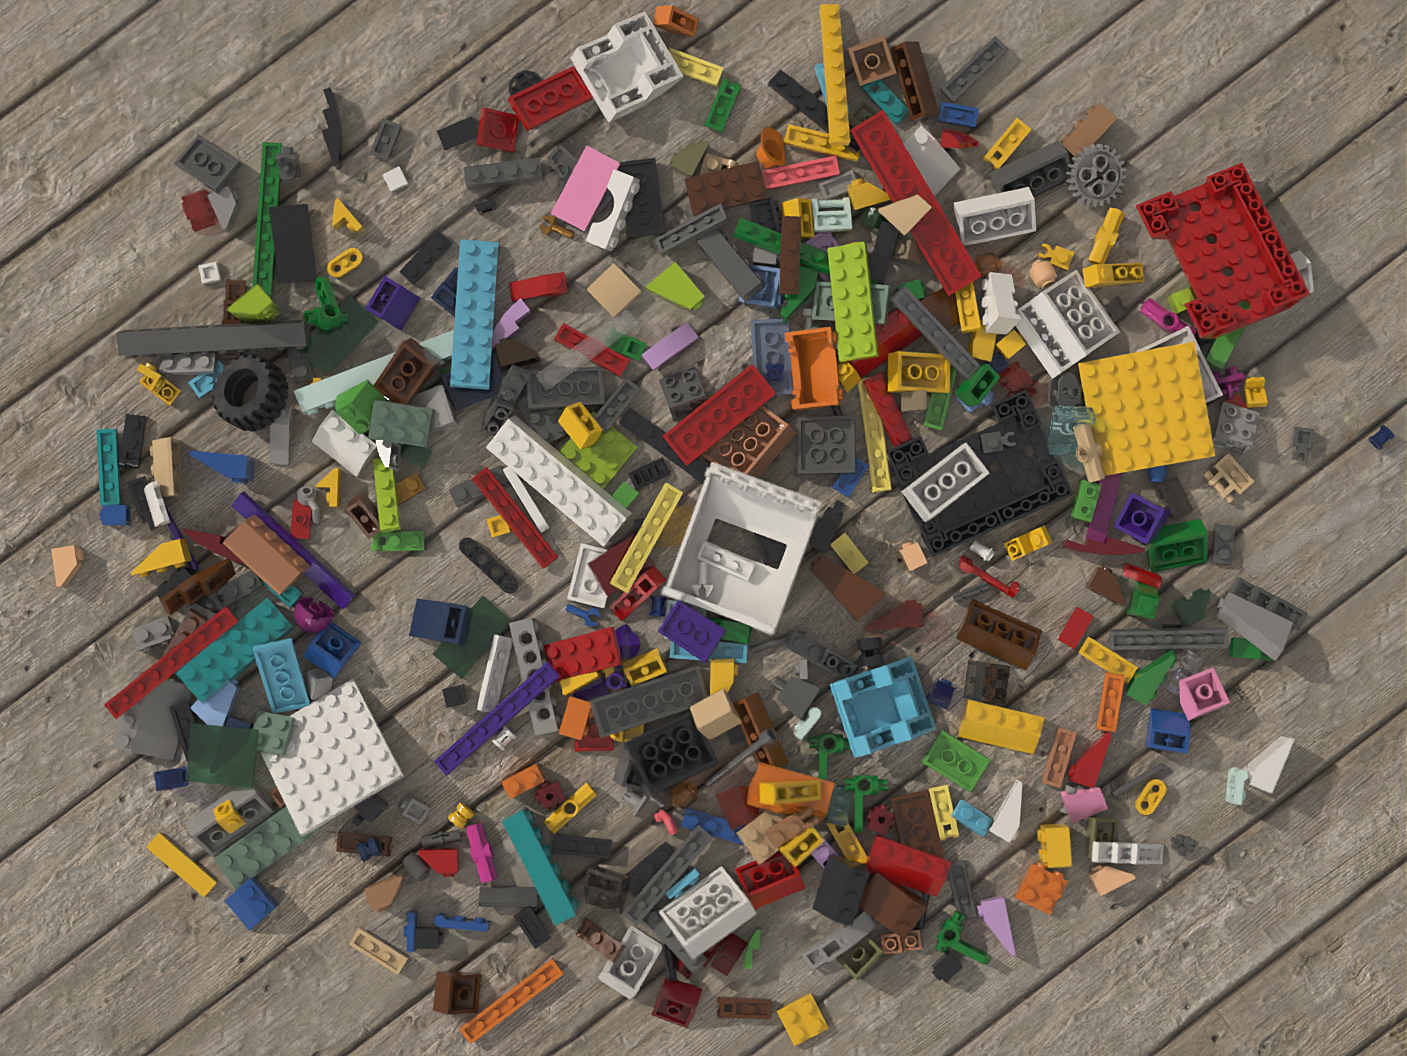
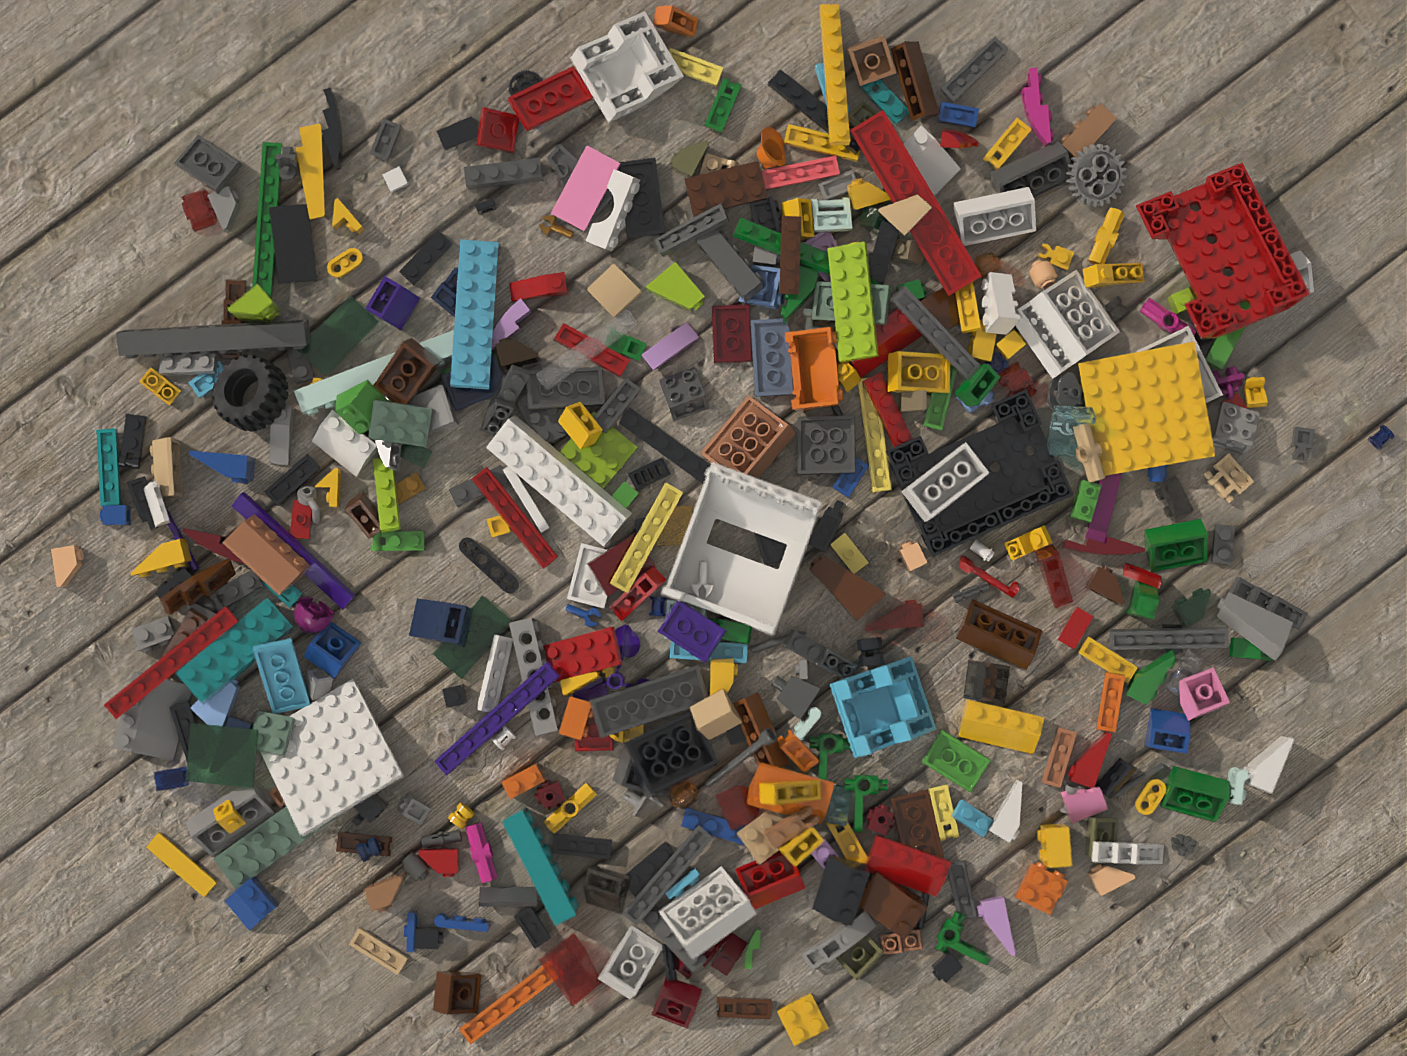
yellow bracket [137,362,164,392] -> none
white tile [198,261,222,285] -> none
green piece [304,276,348,330] -> none
reddish brown plate [575,918,626,963] -> none
yellow brick [623,648,667,687] -> none
coral arm [654,809,678,835] -> none
red plate [662,364,776,466] -> none
white tile [696,540,757,582] -> none
clear blue plate [765,362,784,382] -> none
clear blue slope [926,678,955,710] -> none
dark grey plate [980,431,1016,454] -> none
dark purple slope [1114,492,1171,544] -> none
none -> black plate [264,453,321,506]
none -> yellow wedge [295,124,325,220]
none -> clear red slope [538,933,602,1007]
none -> dark red tile [712,304,752,363]
none -> orange hinge [777,730,819,773]
none -> dark pink slope [1021,68,1054,147]
none -> clear red slope [1035,544,1073,609]
none -> black plate [1095,758,1136,800]
none -> green slope [1160,766,1230,822]

